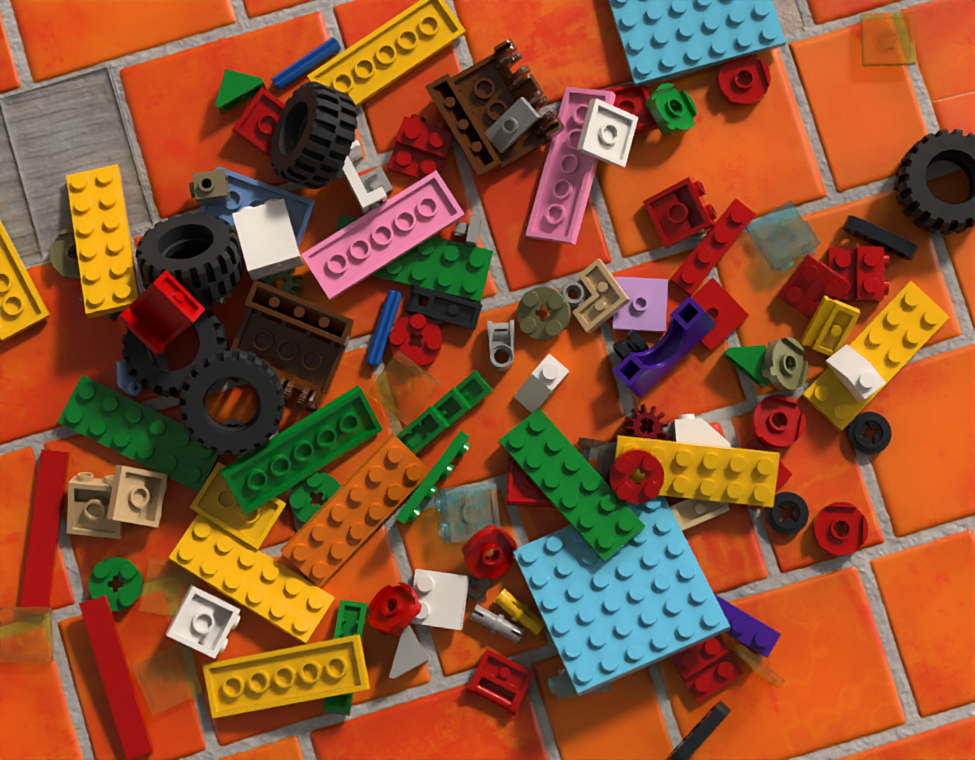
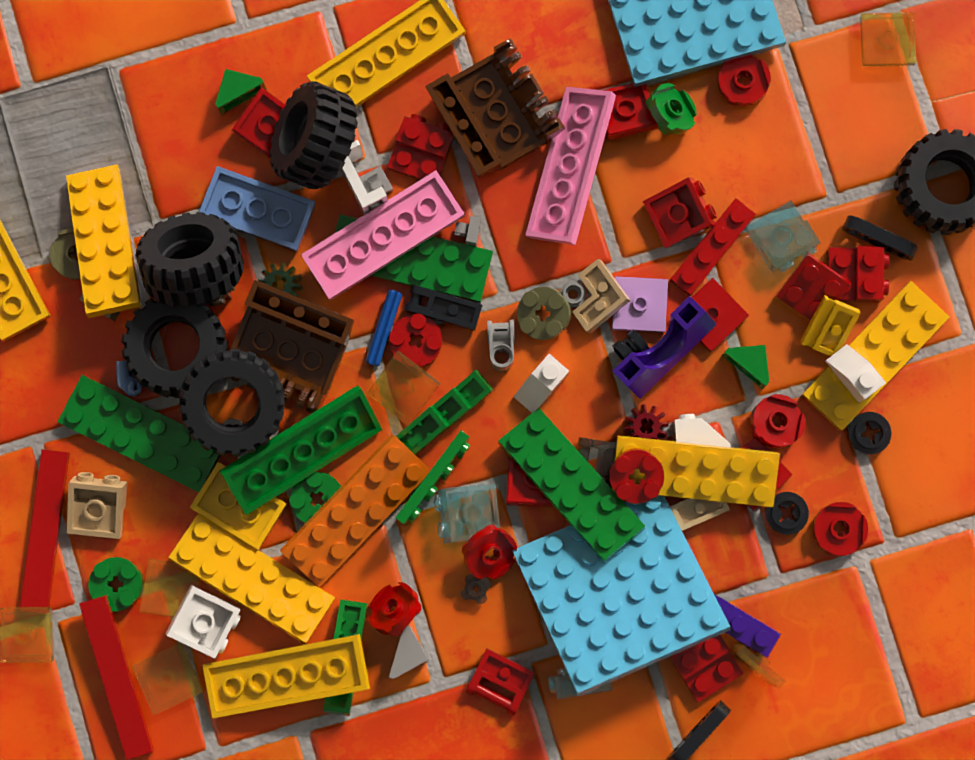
tan plate [107,465,168,528] -> none
red panel [118,270,205,355] -> none
dark tan brick [189,169,231,205] -> none
white panel [232,199,303,280] -> none
blue axle [271,37,341,90] -> none
white plate [411,569,470,630] -> none
light grey pin [469,604,525,644] -> none
light grey plate [484,97,540,153] -> none
yellow pin [494,588,545,636] -> none
white plate [577,98,638,168] -> none
olive plate [762,337,809,392] -> none

